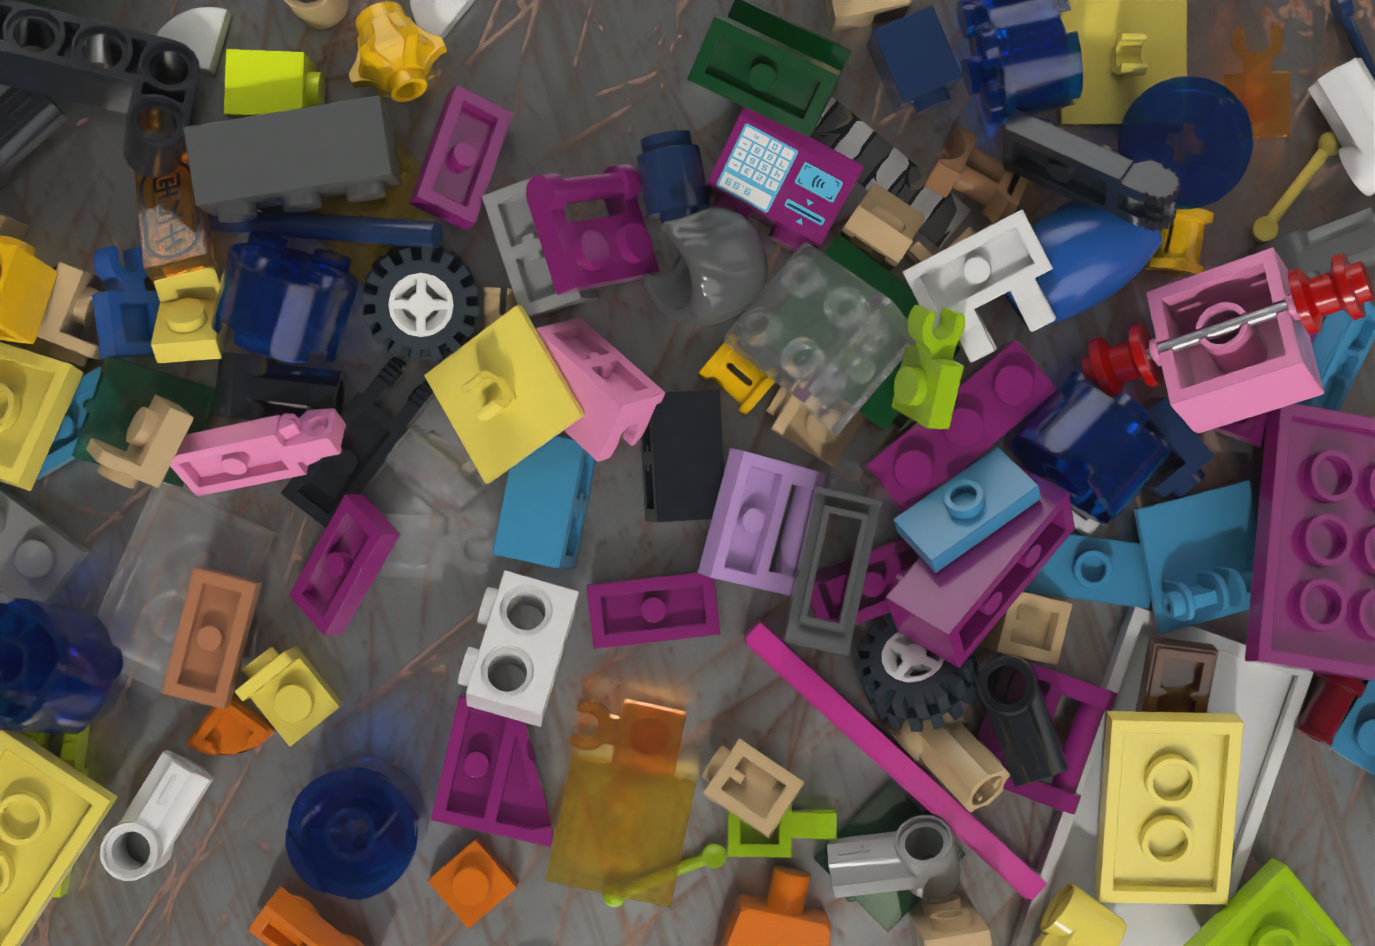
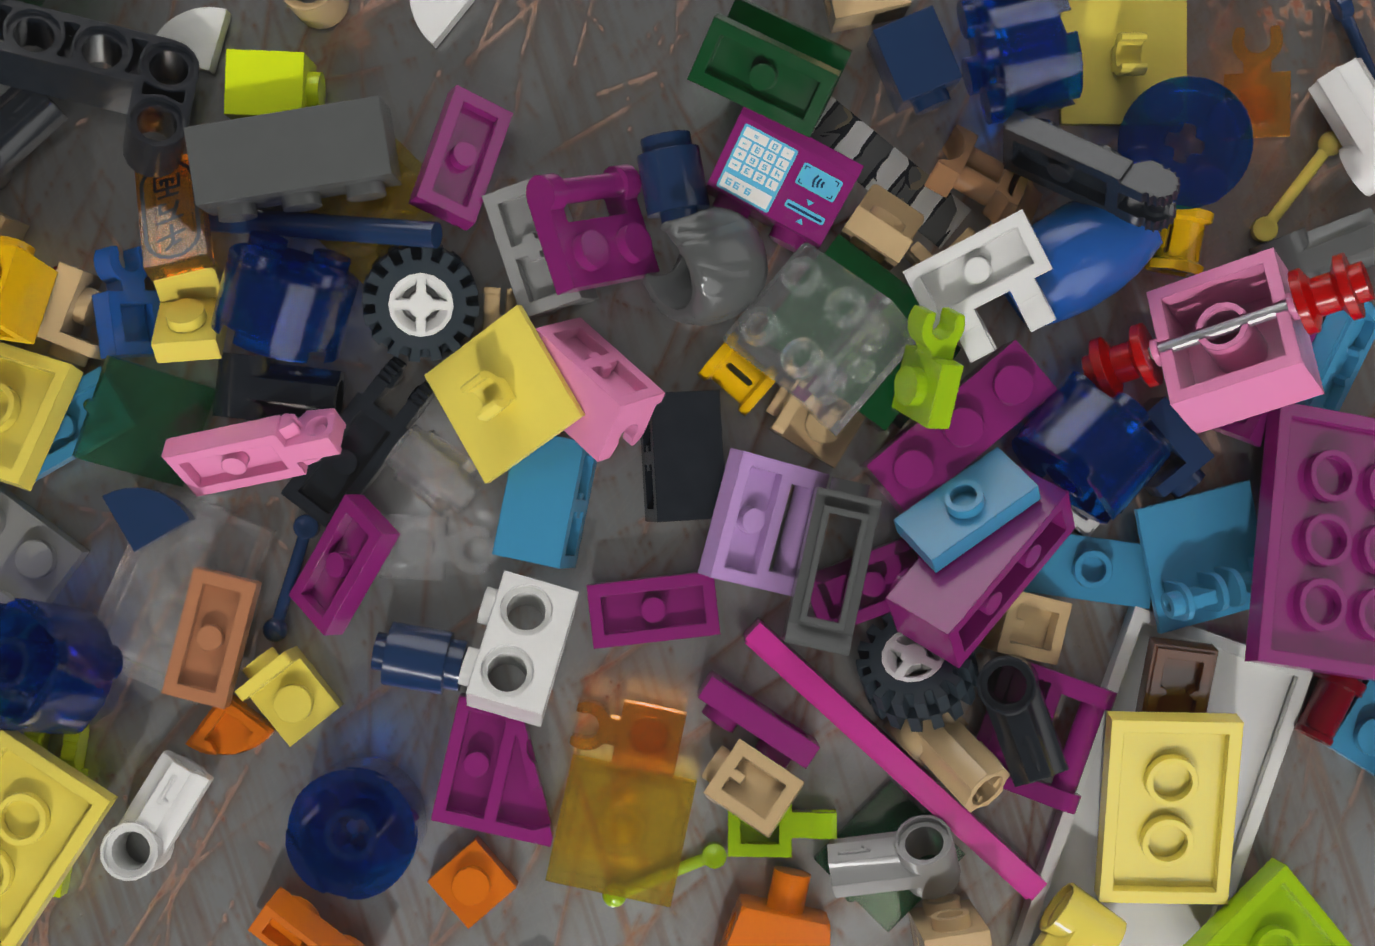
tan bracket [86,394,194,489] -> none
yellow rock [348,1,447,102] -> none
none -> dark blue tile [102,487,195,552]
none -> dark blue hinge [263,514,321,642]
none -> dark blue brick [371,621,469,695]
none -> magenta plate [697,670,820,769]

